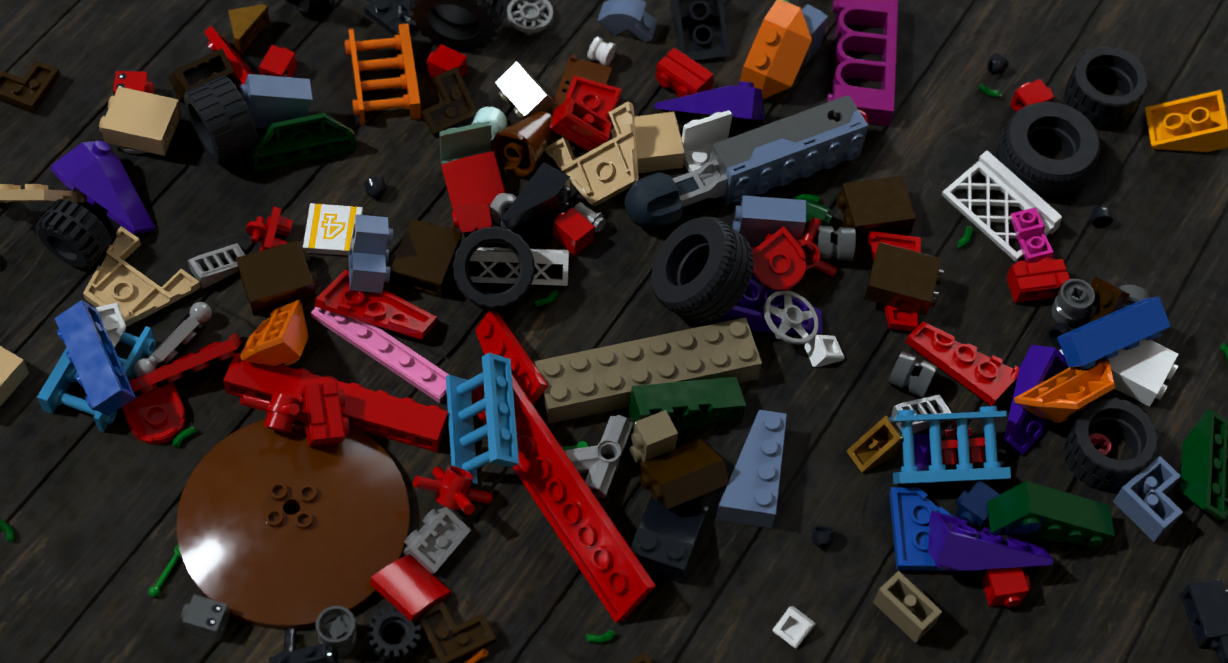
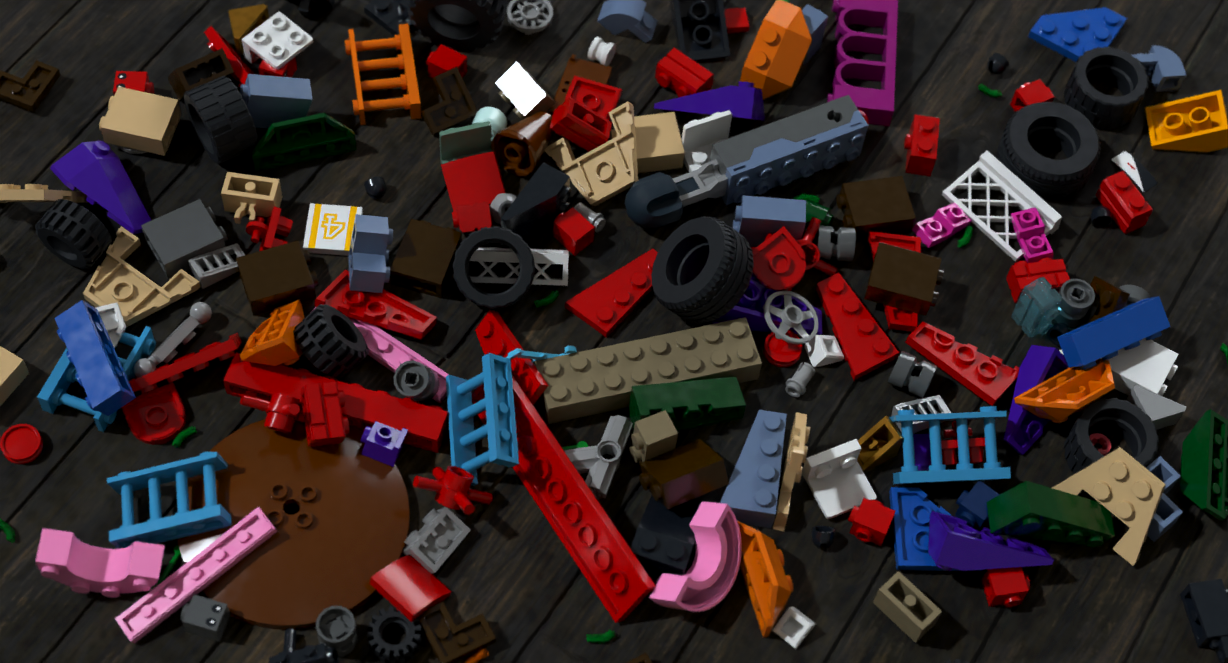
none -> red piece [0,424,43,464]
none -> bright pink brick [35,528,165,598]
none -> dark azure fence [107,451,232,549]
none -> bright pink tile [115,507,277,643]
none -> dark grey brick [141,199,228,279]
none -> tan brick [221,172,282,224]
none -> white bracket [242,11,313,70]
none -> black tyre [294,304,368,379]
none -> dark purple brick [360,421,408,467]
none -> dark grey wheel [394,360,440,402]
none -> medium azure piece [506,345,577,365]
none -> red wing [565,248,658,338]
none -> bright pink brick [649,502,742,612]
none -> red tile [724,8,749,33]
none -> orange wedge [737,520,793,638]
none -> red piece [763,330,802,367]
none -> tan wing [773,412,810,532]
none -> light grey pin [785,362,816,397]
none -> white bracket [802,439,877,519]
none -> red wing [816,272,899,381]
none -> red brick [848,498,895,546]
none -> red brick [904,114,940,177]
none -> dark pink slope [912,203,972,248]
none -> clear light blue brick [1011,277,1062,337]
none -> blue plate [1028,7,1127,62]
none -> tan wing [1051,447,1166,566]
none -> red brick [1096,171,1153,234]
none -> sticker [1112,151,1157,192]
none -> light grey slope [1126,385,1186,429]
none -> sand blue brick [1132,46,1186,92]

